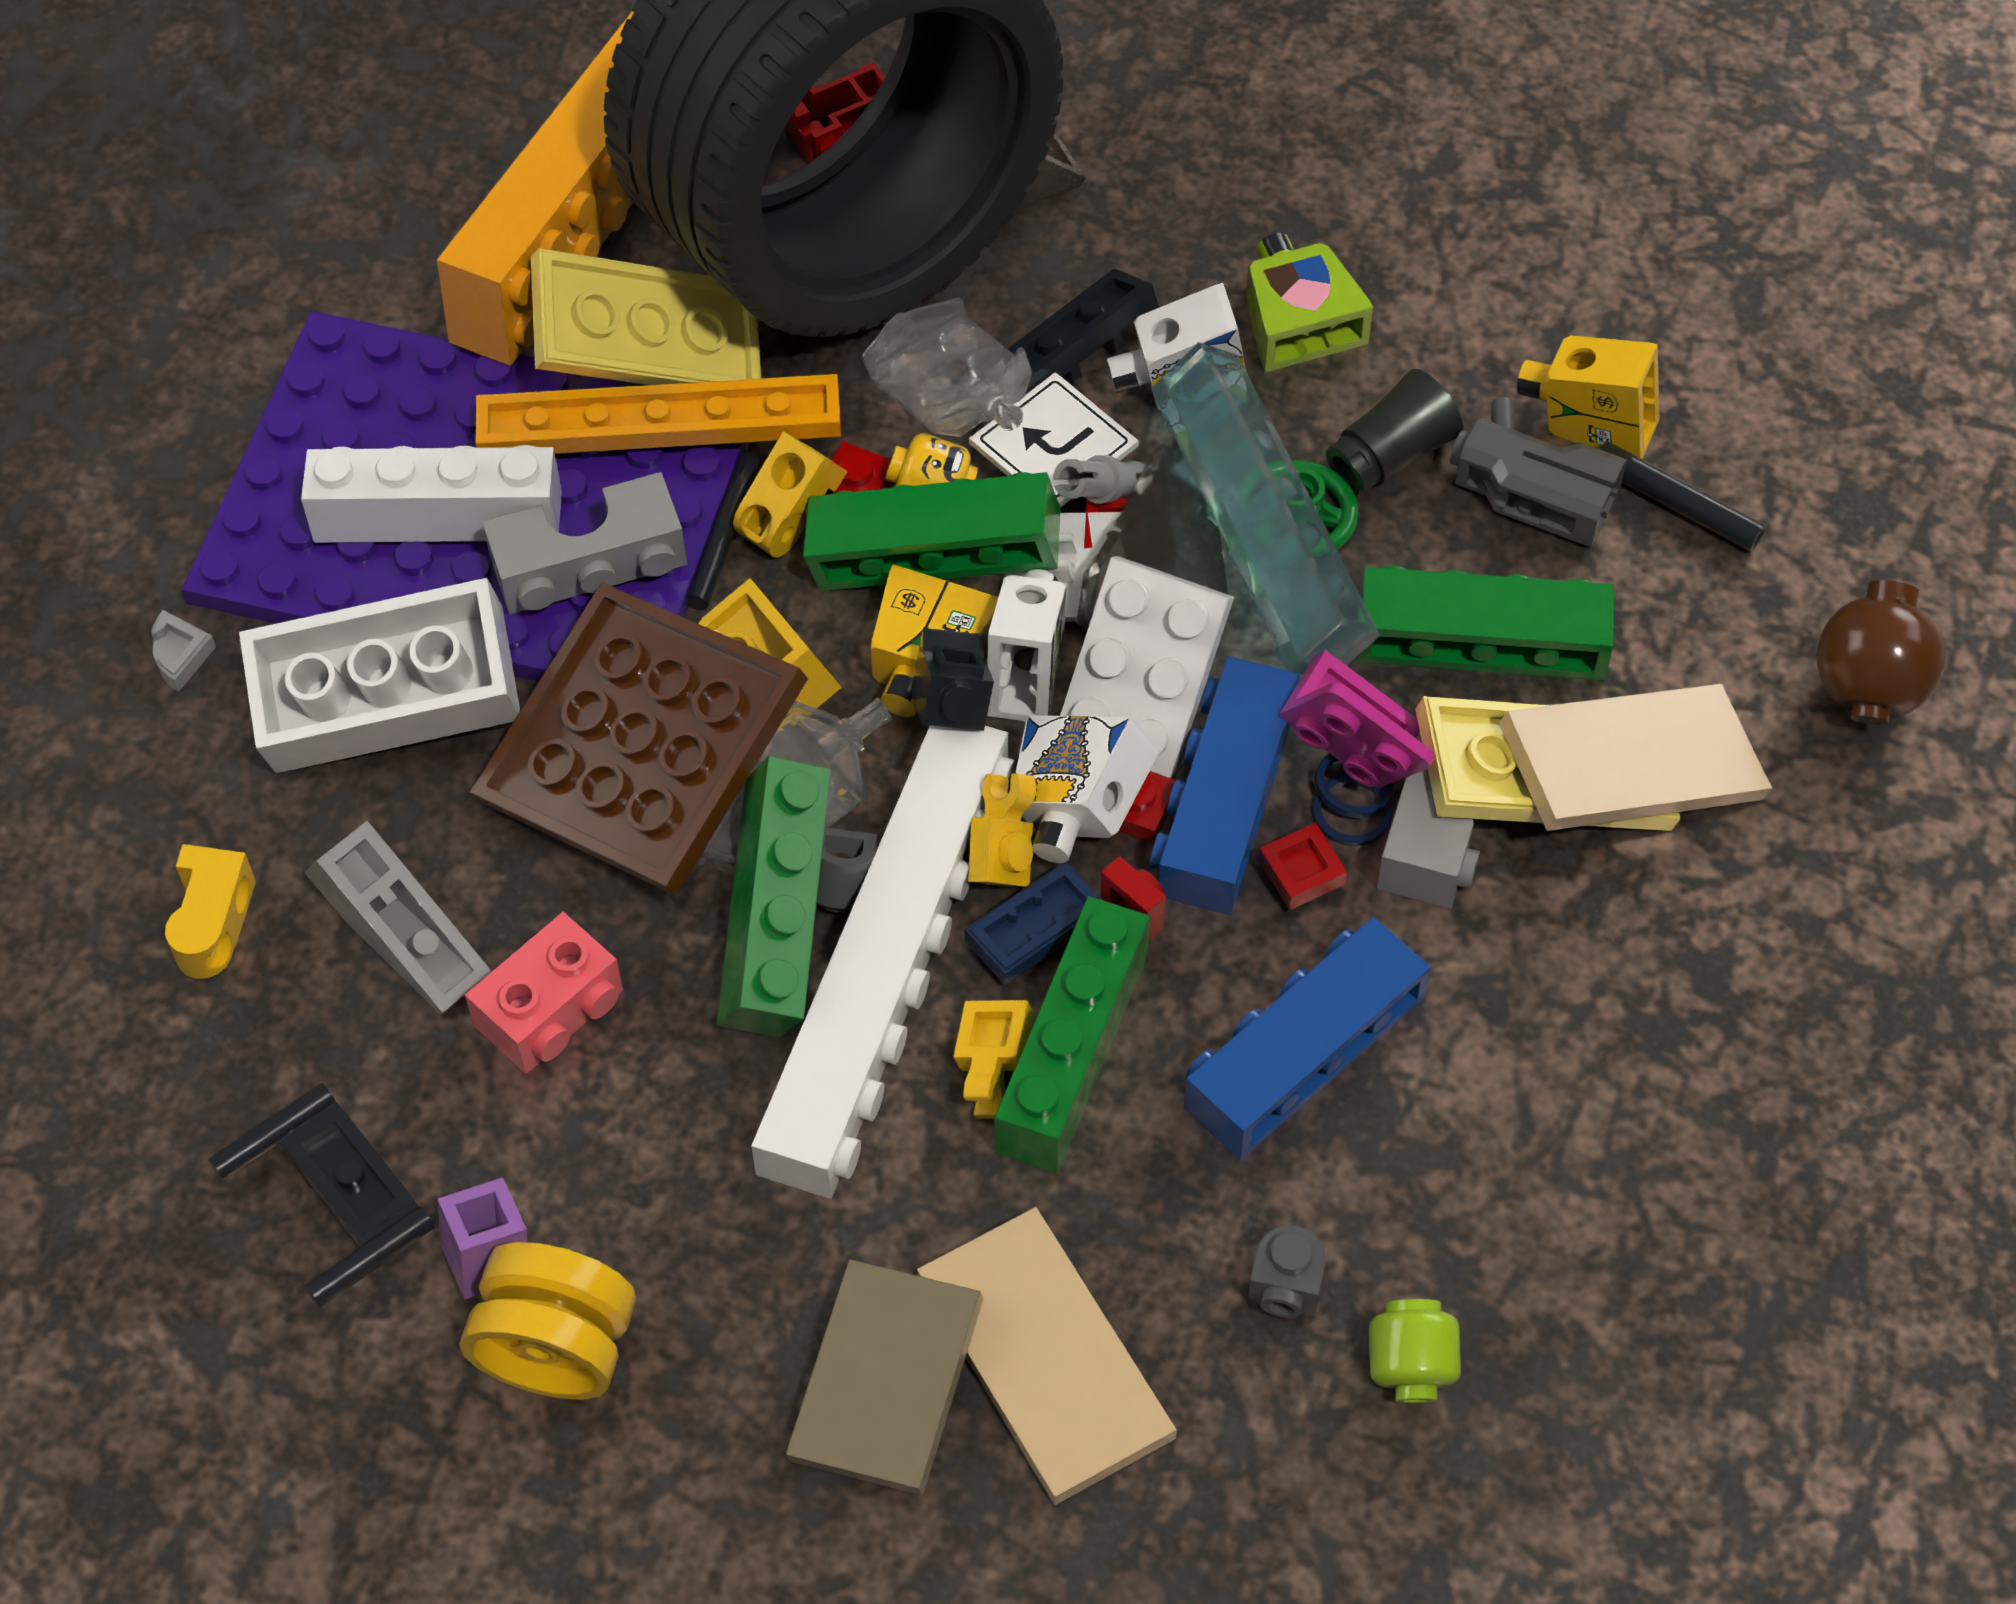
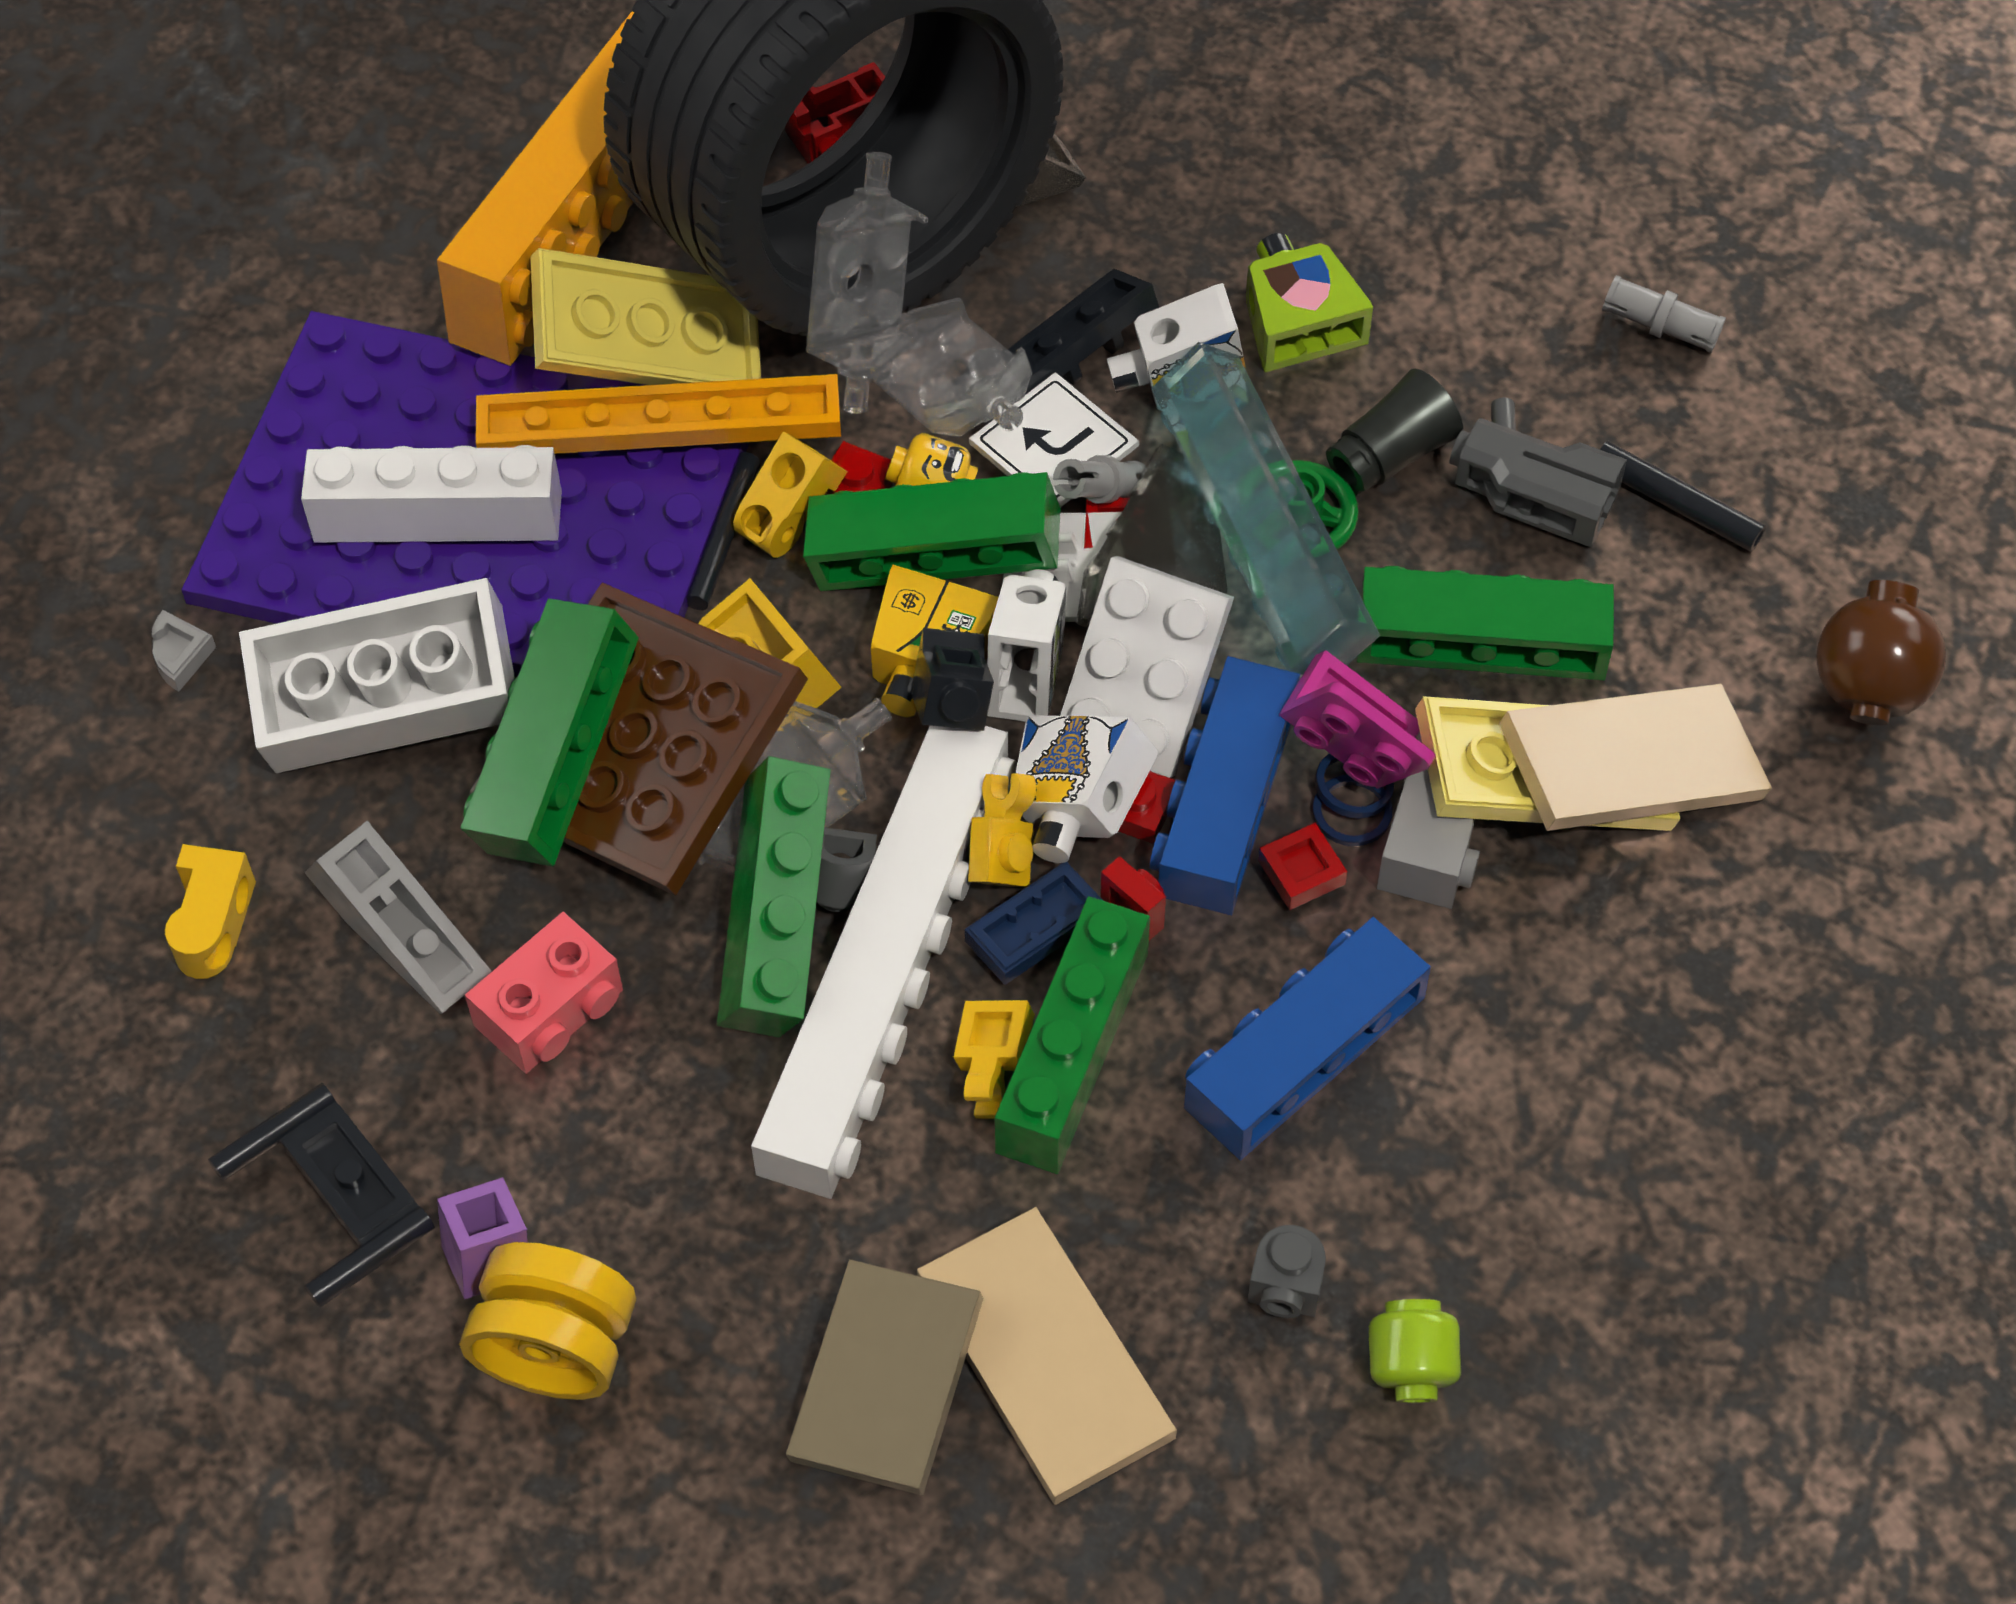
light grey arch [482,472,687,615] -> none
yellow torso [1517,335,1659,459] -> none
none -> green brick [460,598,639,867]
none -> clear plate [806,152,928,414]
none -> light grey pin [1602,275,1726,353]

